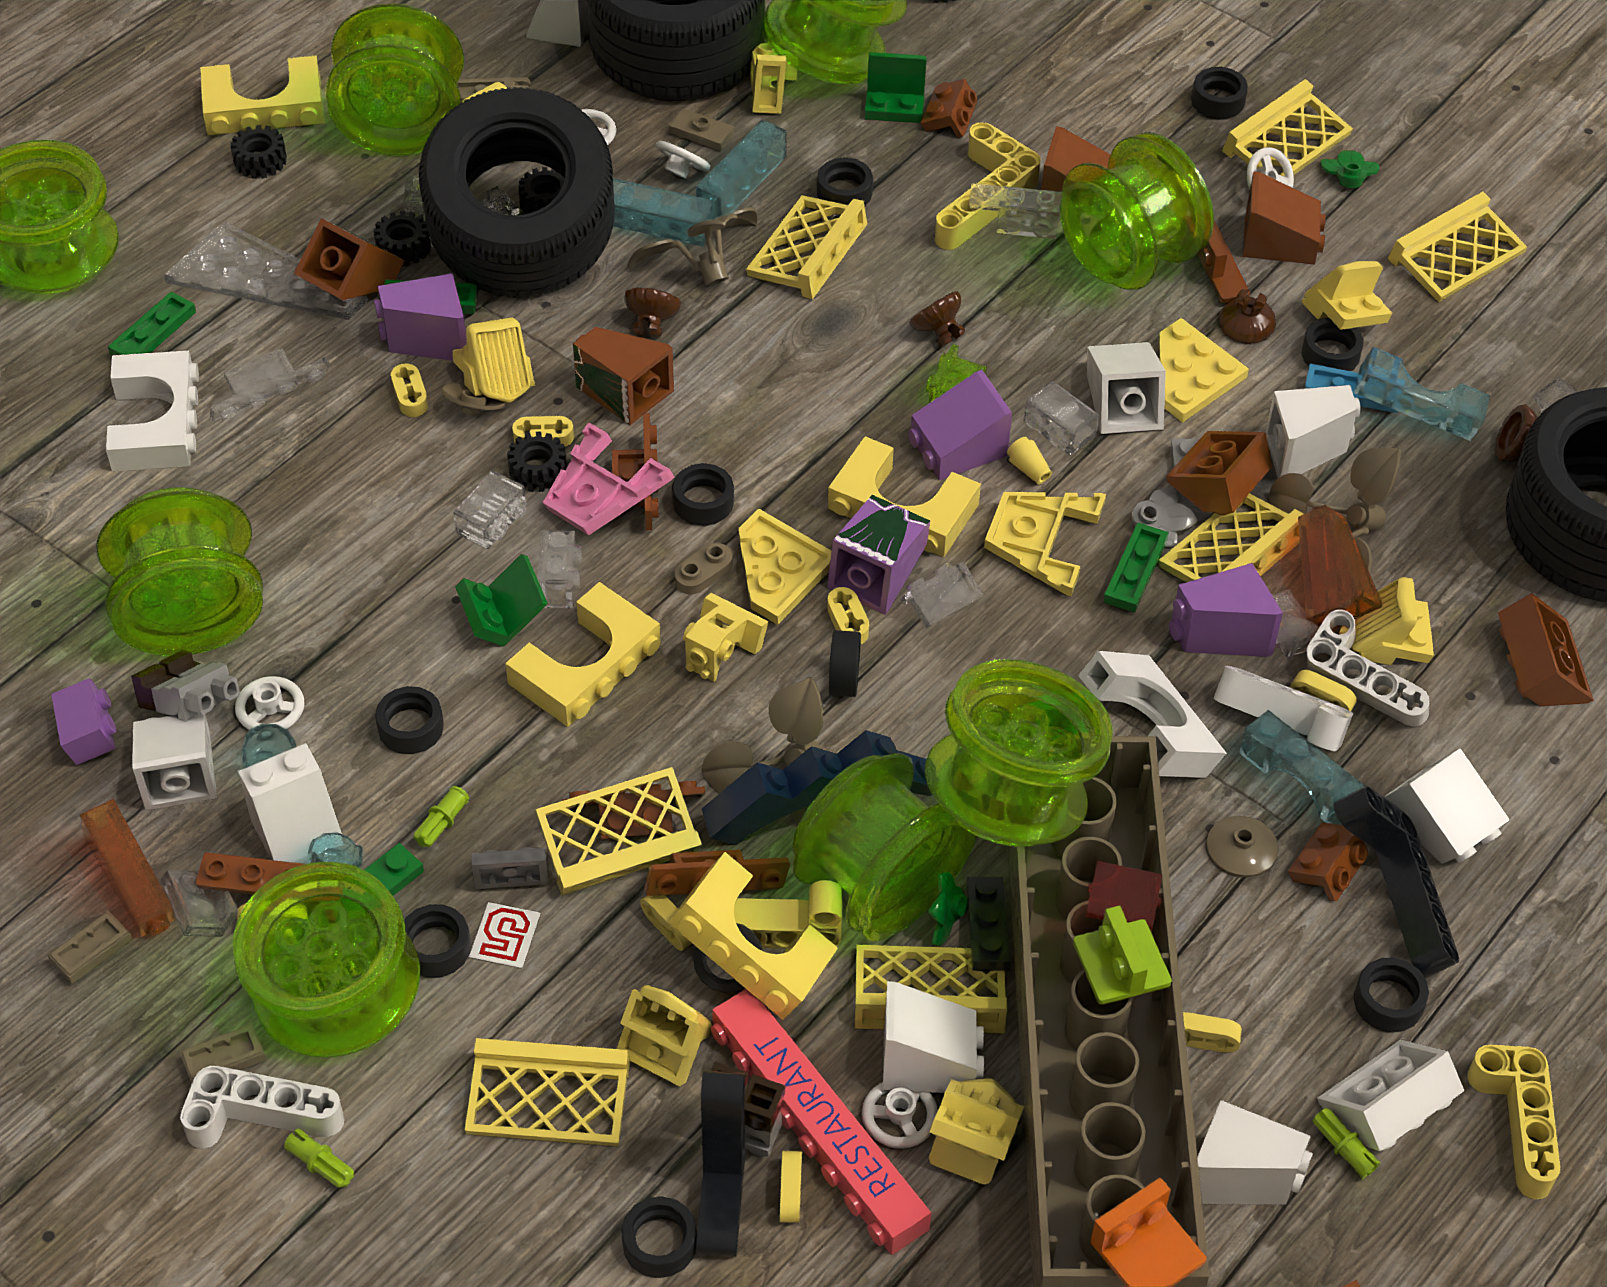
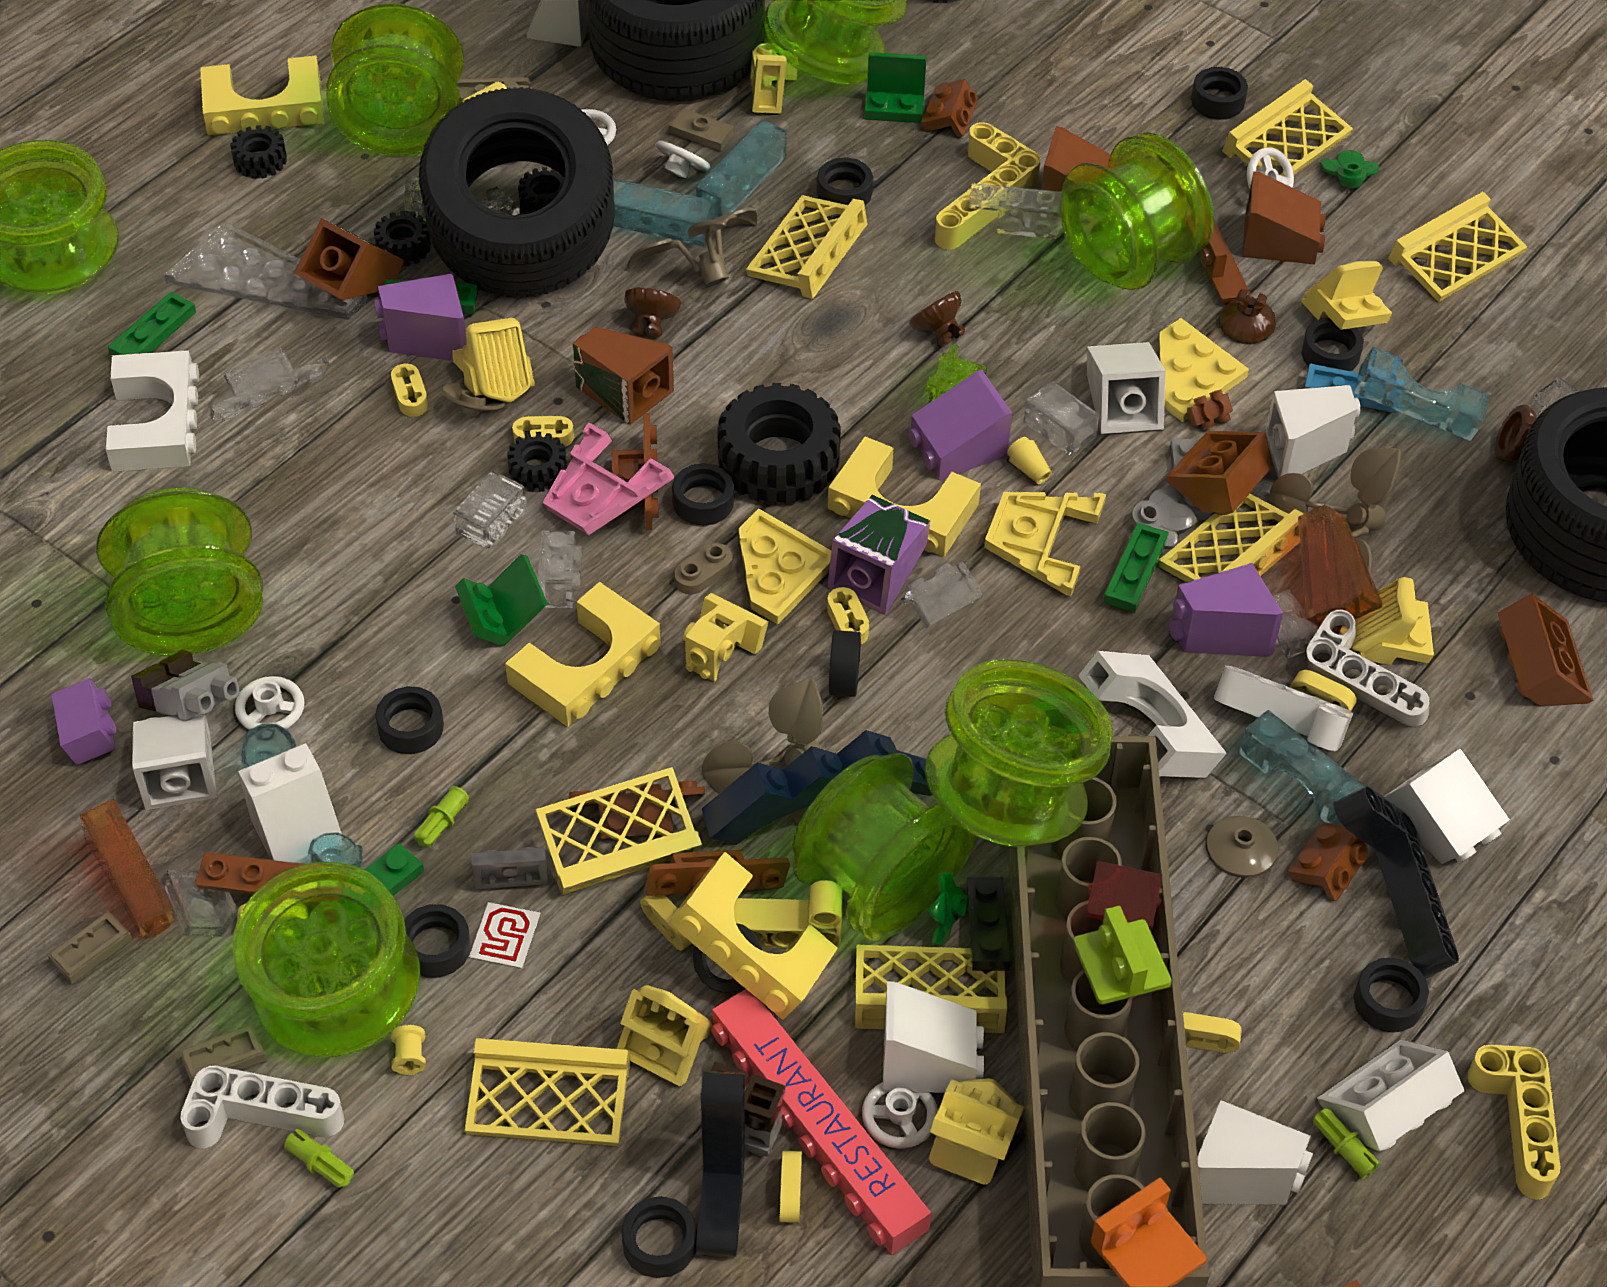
none -> light yellow bush [391,1025,426,1075]
none -> black tyre [717,383,841,505]
none -> dark orange piece [1187,389,1233,429]

